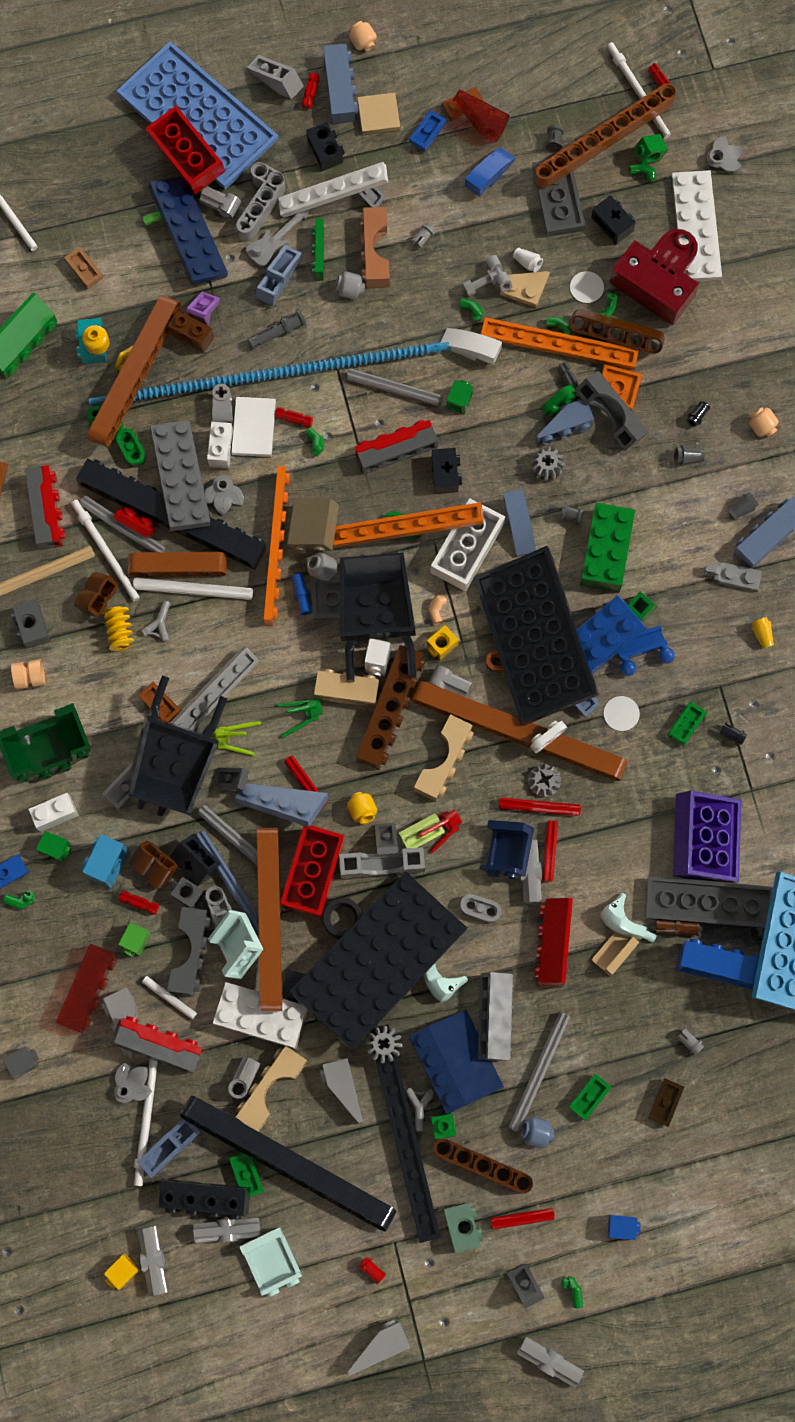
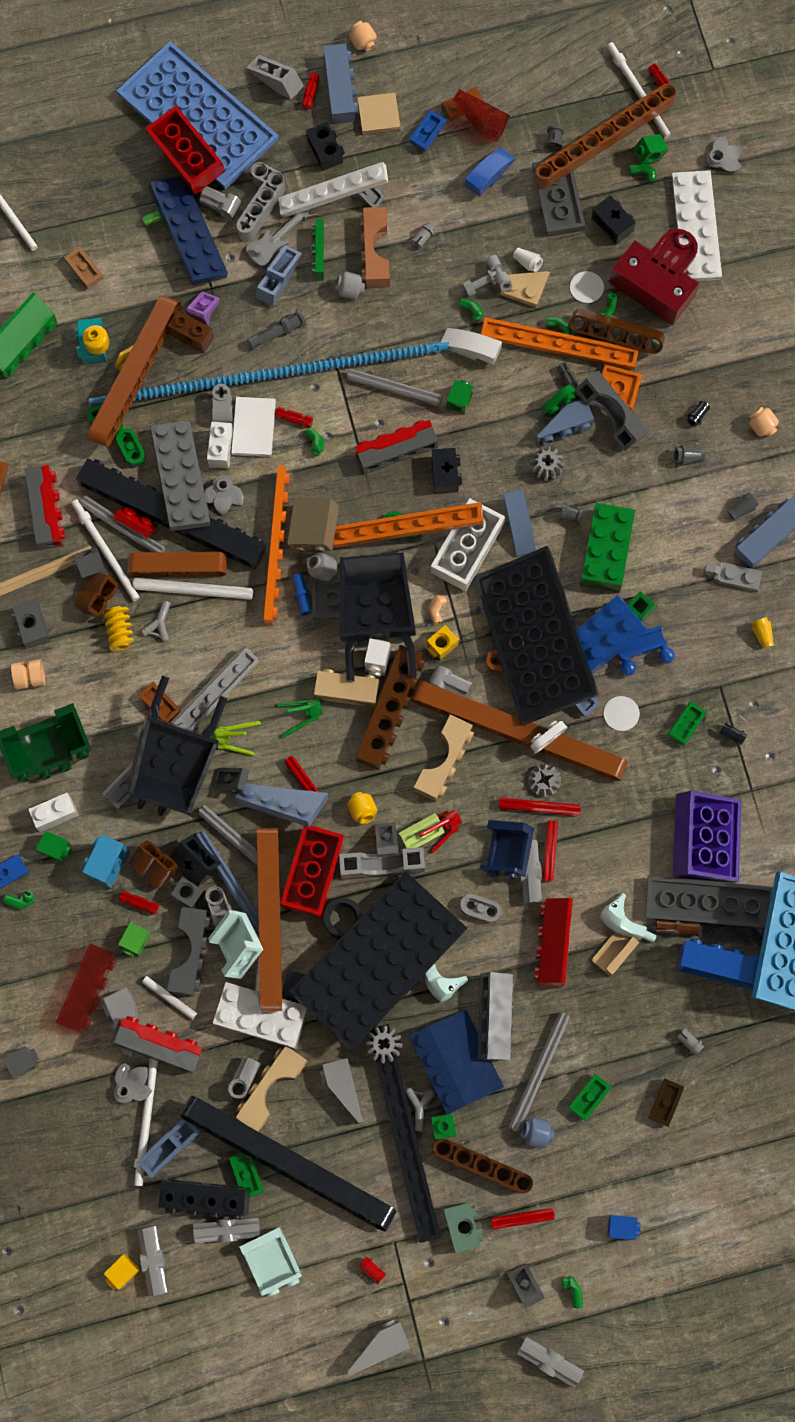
none -> dark grey brick [72,547,105,578]

